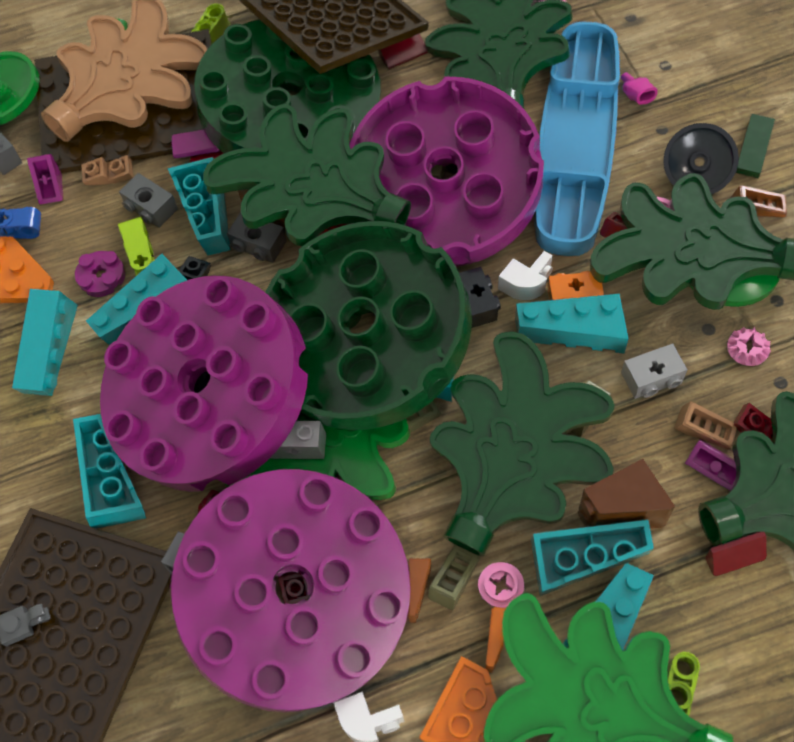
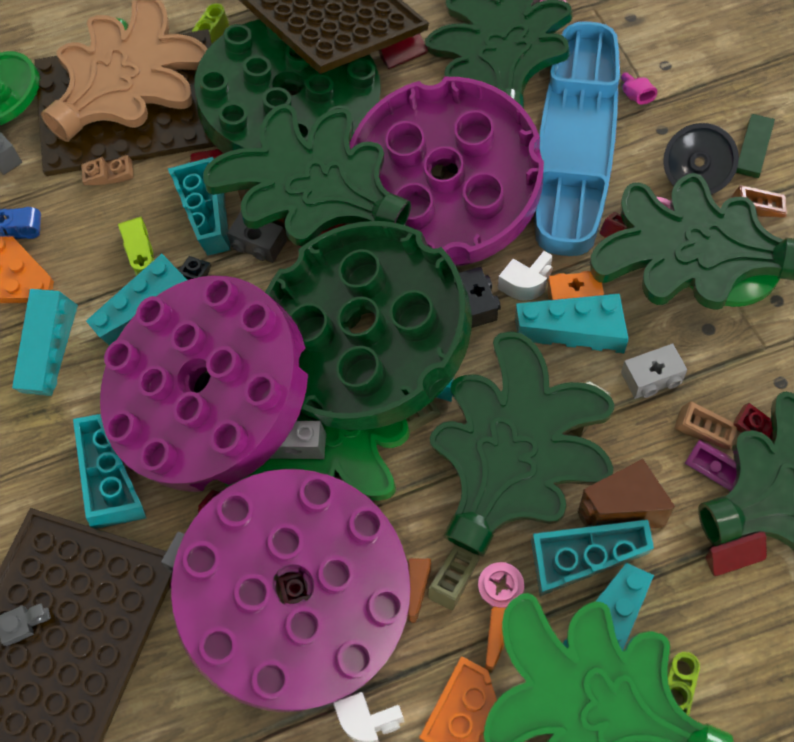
magenta slope [27,154,63,205] -> none
magenta plate [75,251,126,297] -> none
dark grey brick [119,173,178,228] -> none
magenta slope [171,130,219,159] -> none
bright pink gear [727,327,771,366] -> none

